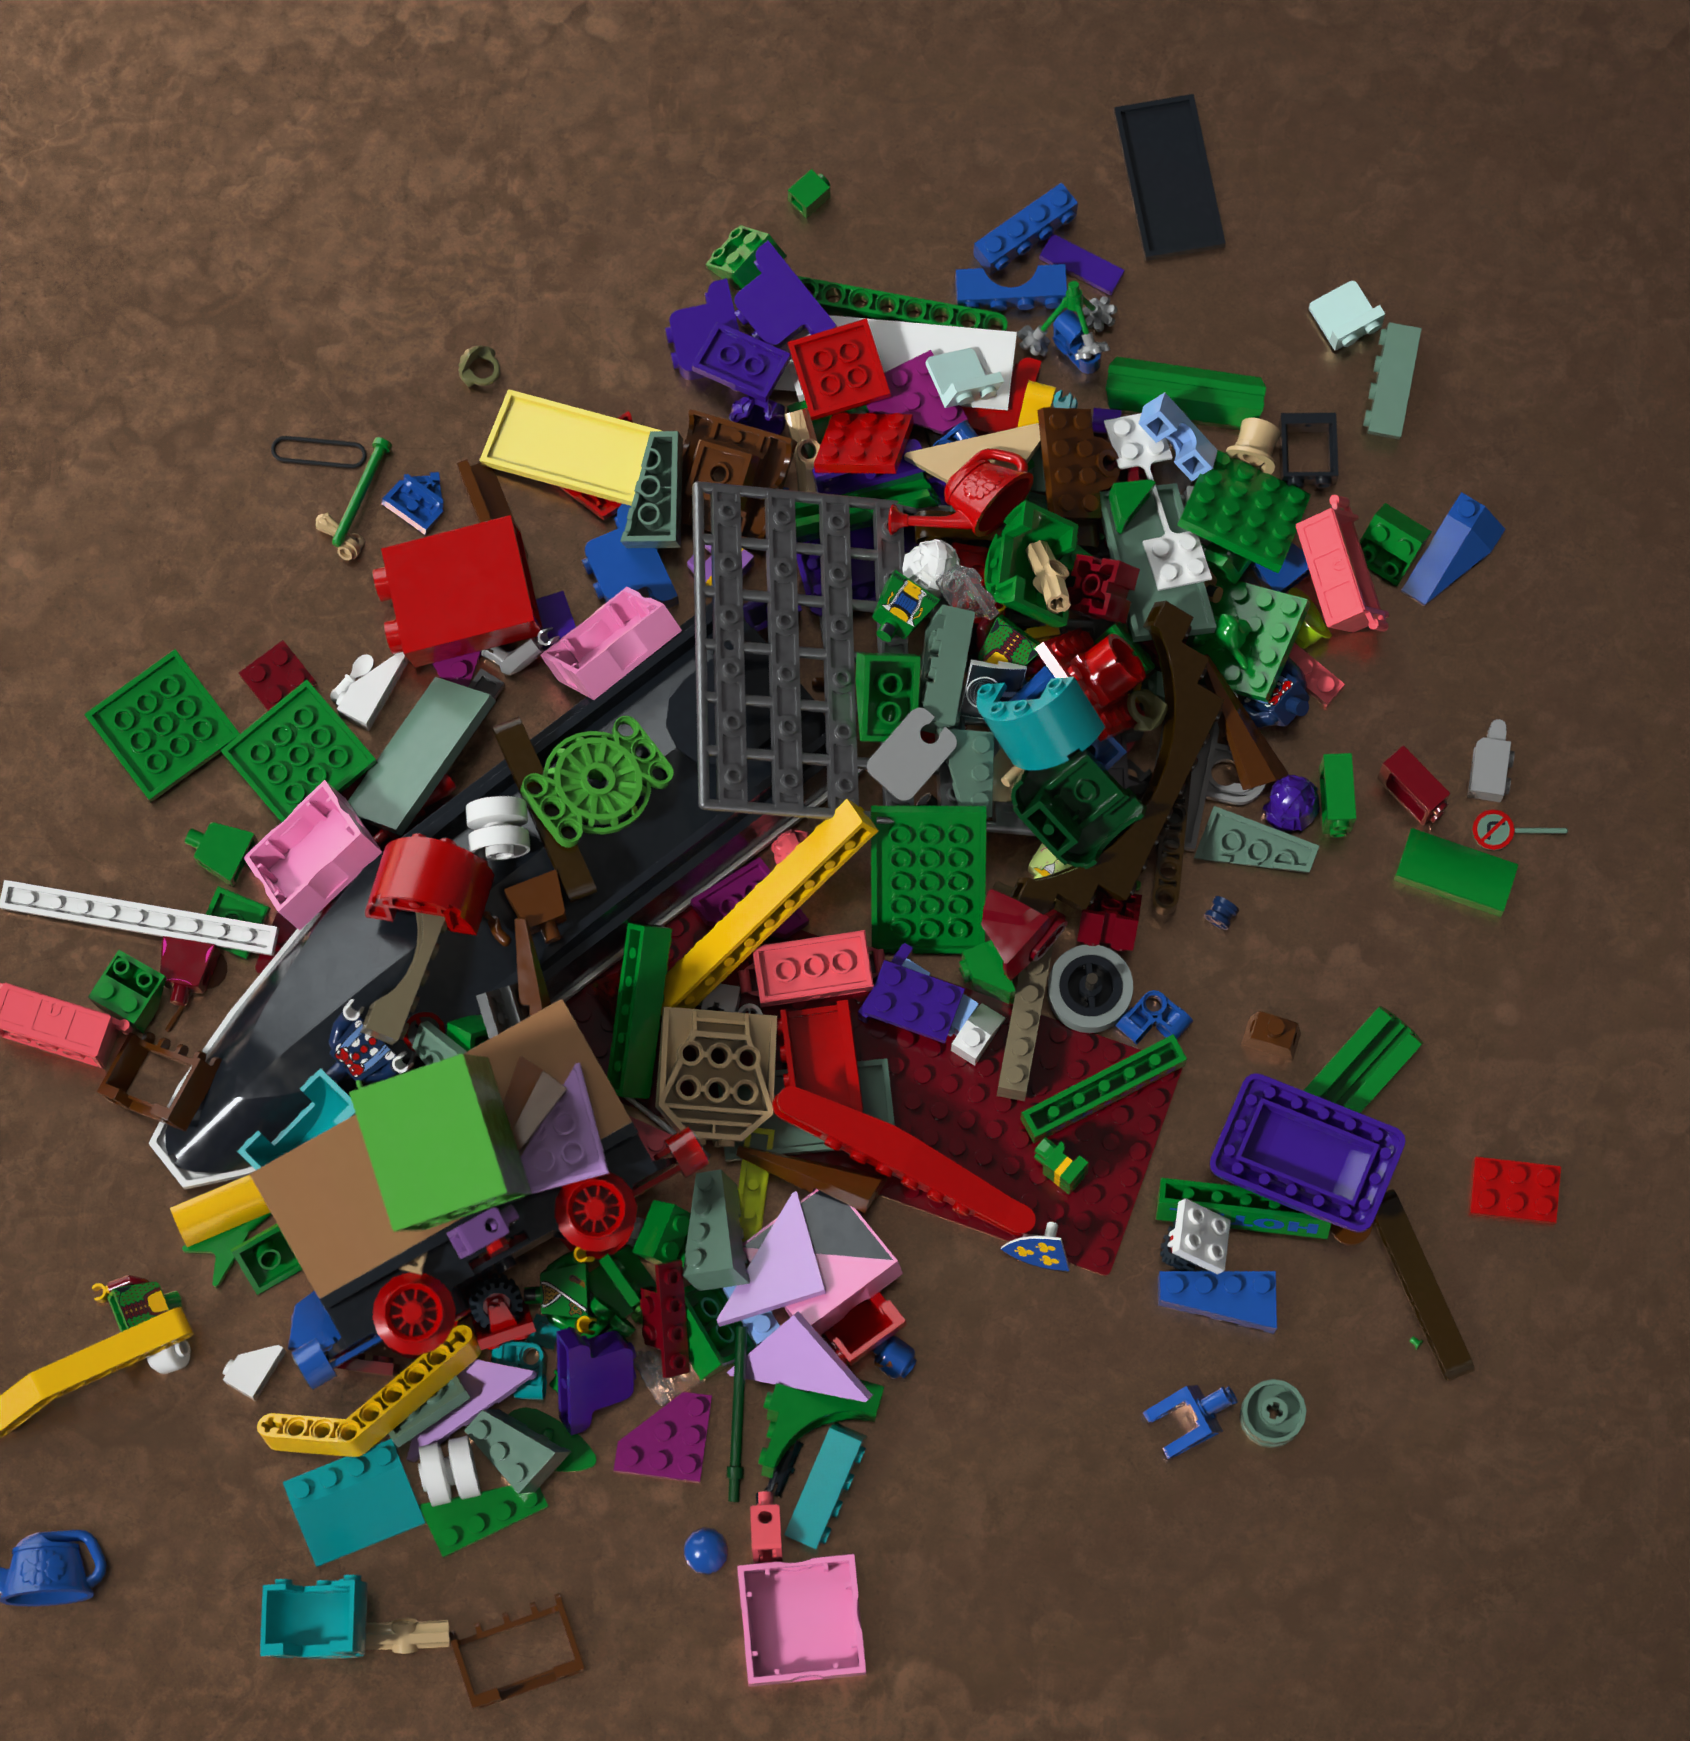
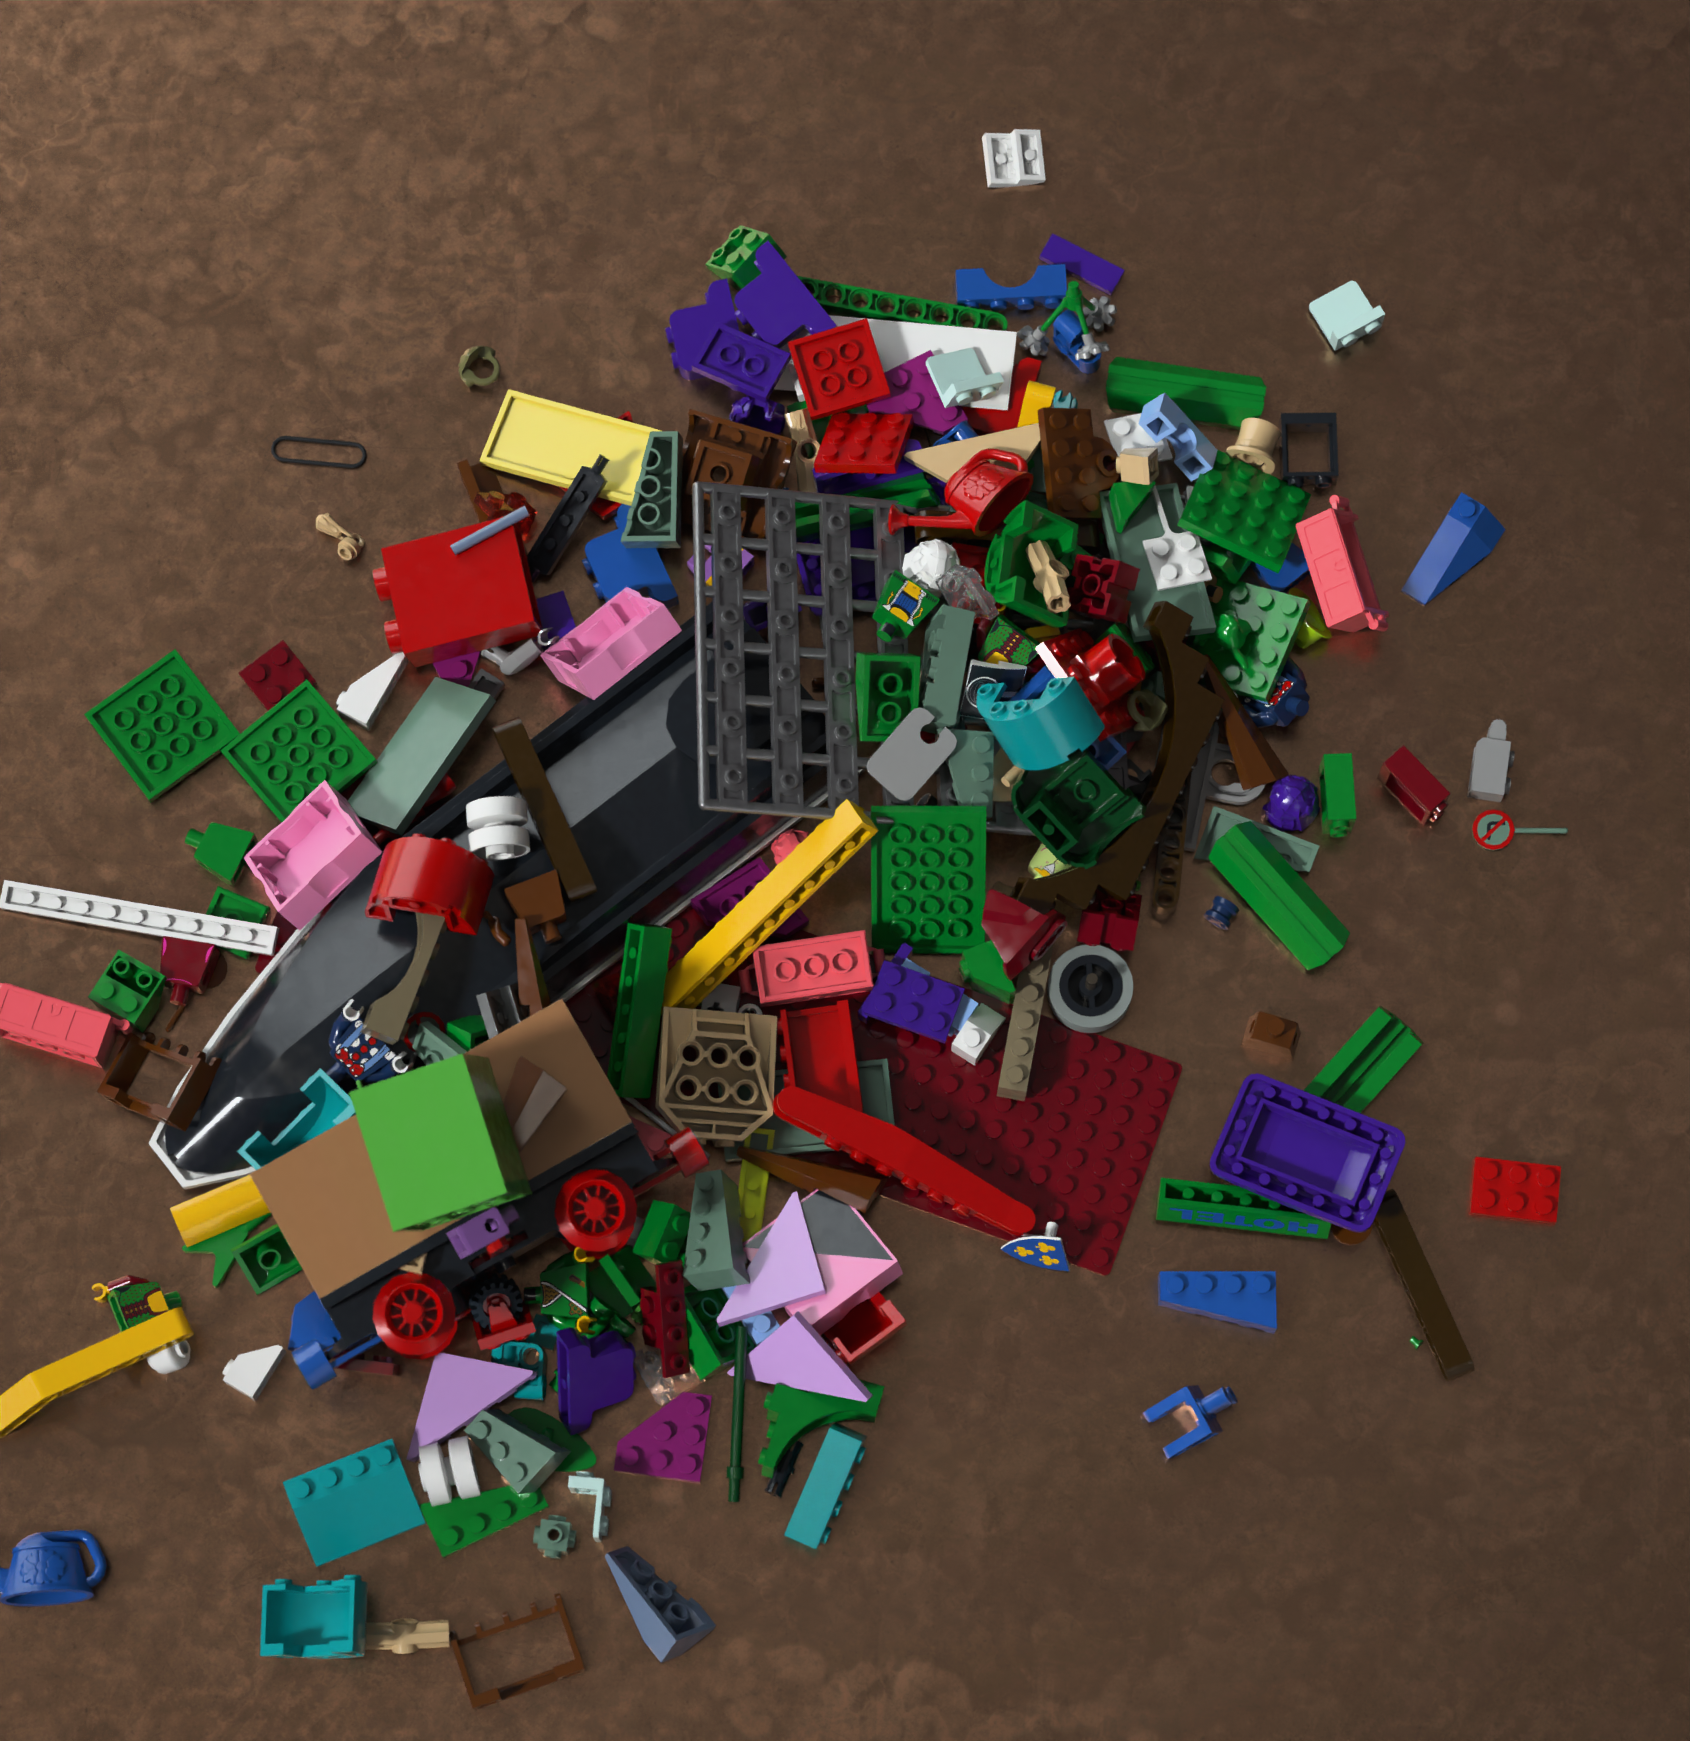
yellow beam [257,1325,482,1457] -> none
white piece [330,654,374,702] -> none
green bar [332,437,392,547] -> none
blue slope [382,472,443,535] -> none
sand green wing [388,1376,471,1448] -> none
bright green piece [521,716,674,847] -> none
lavender tile [521,1063,609,1195] -> none
blue hair [684,1527,728,1574] -> none
bright pink tile [737,1554,866,1687] -> none
coral torso [750,1491,783,1564] -> none
green brick [788,169,830,219] -> none
blue head [872,1336,917,1379] -> none
blue brick [973,182,1078,276] -> none
green brick [1020,1034,1187,1143] -> none
green hips [1034,1137,1088,1195] -> none
dark purple piece [1092,408,1121,434] -> none
black tile [1113,94,1226,261] -> none
blue piece [1116,990,1193,1045] -> none
white plate [1160,1198,1231,1274] -> none
sand green wheel [1239,1379,1306,1448] -> none
coral plate [1289,643,1345,707] -> none
green slope [1360,503,1432,586] -> none
sand green wedge [1363,322,1422,440] -> none
green slope [1394,828,1519,917] -> none
none -> sand blue bar [450,505,530,555]
none -> clear red bracket [473,491,537,535]
none -> black plate [527,454,610,583]
none -> sand green brick [533,1515,576,1559]
none -> light aqua bracket [568,1471,612,1542]
none -> sand blue wedge [605,1546,716,1663]
none -> white slope [982,129,1046,188]
none -> tan slope [1116,448,1159,485]
none -> green piece [1208,821,1350,970]

